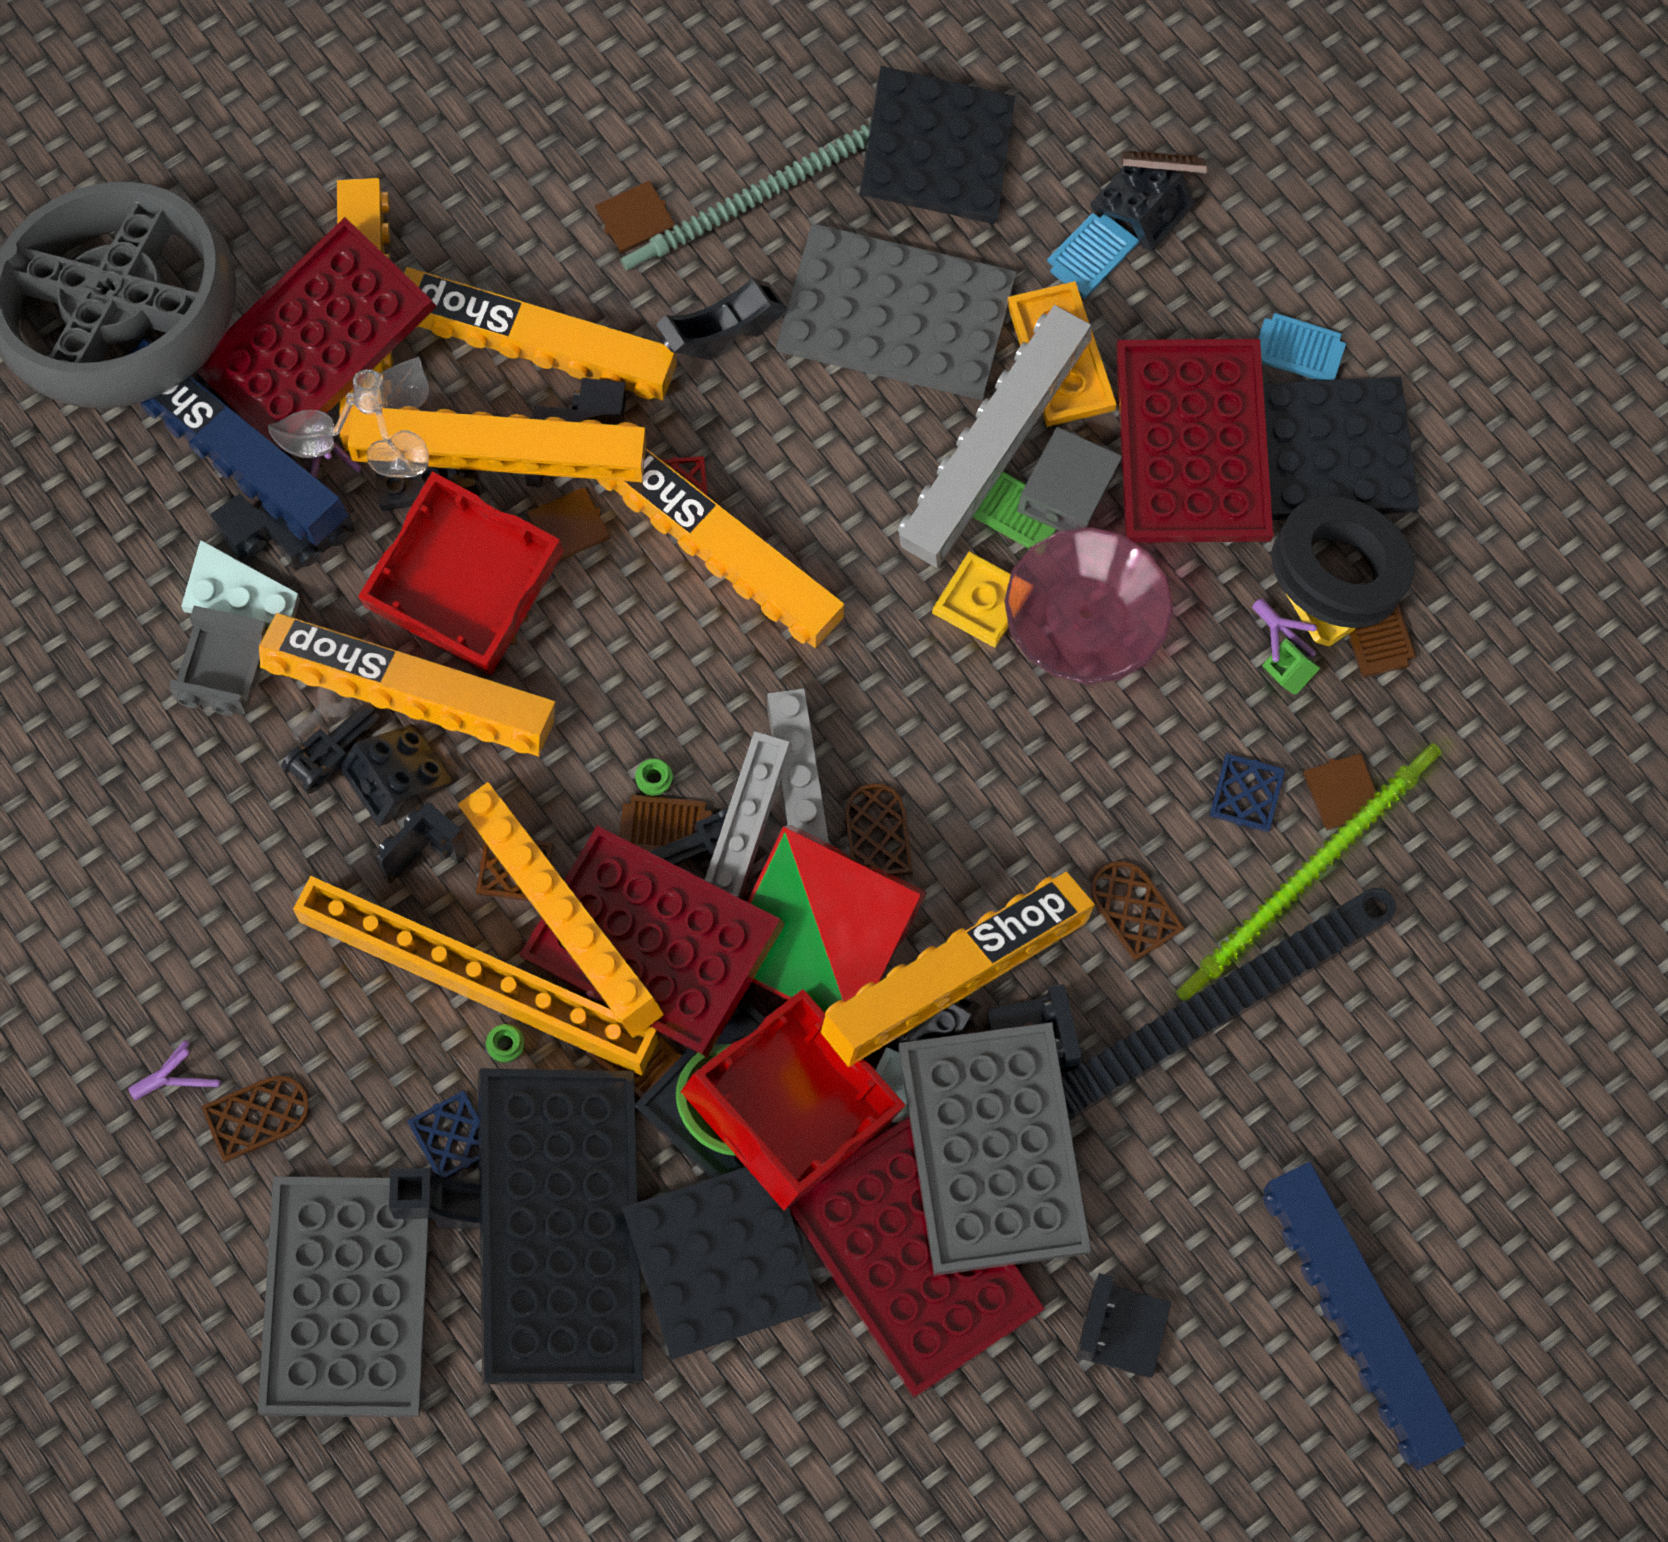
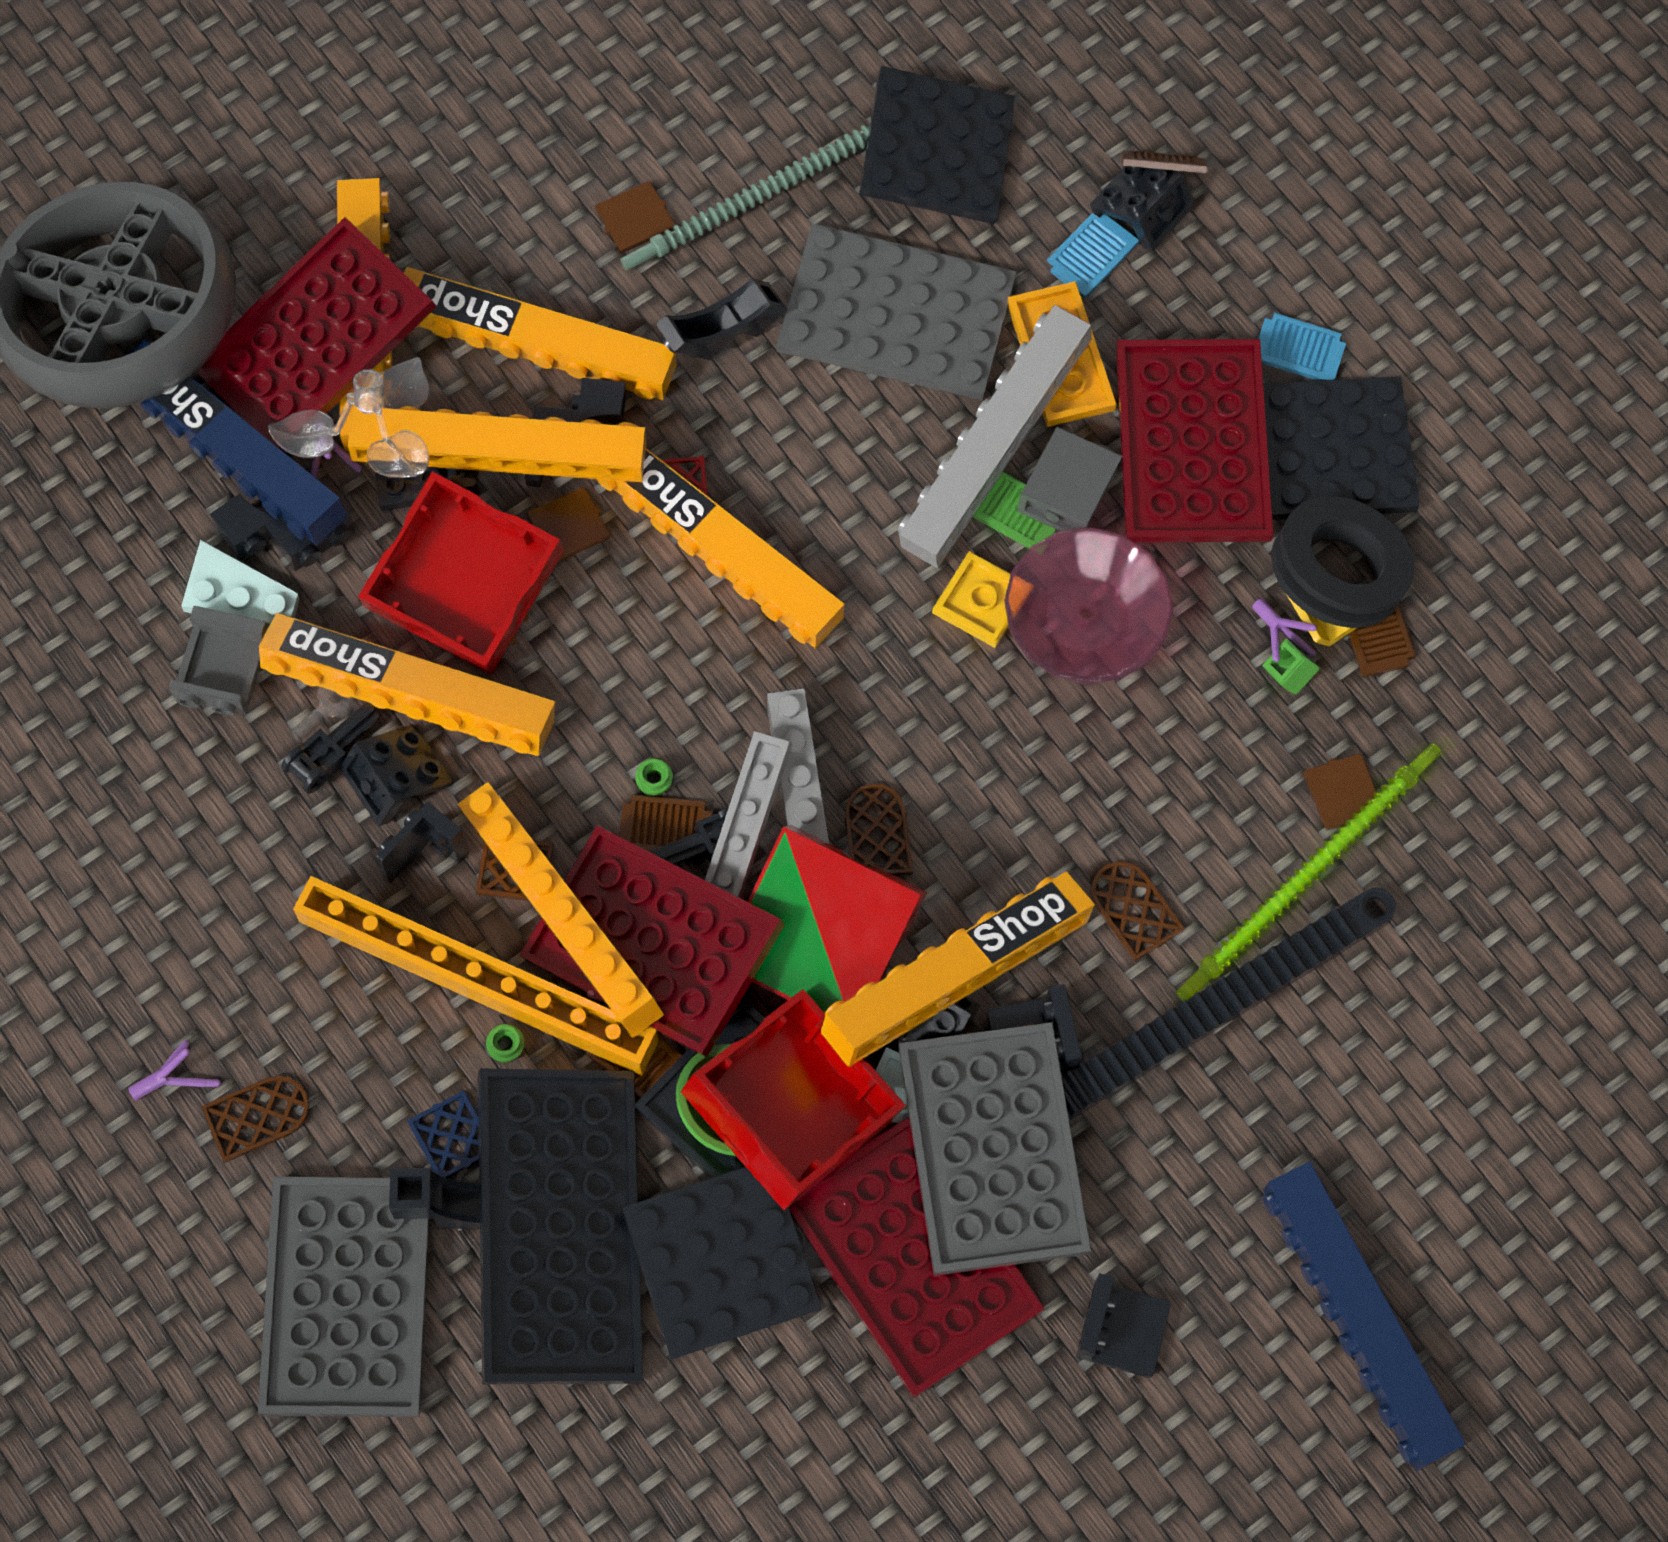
dark blue window [1209,753,1285,833] -> none

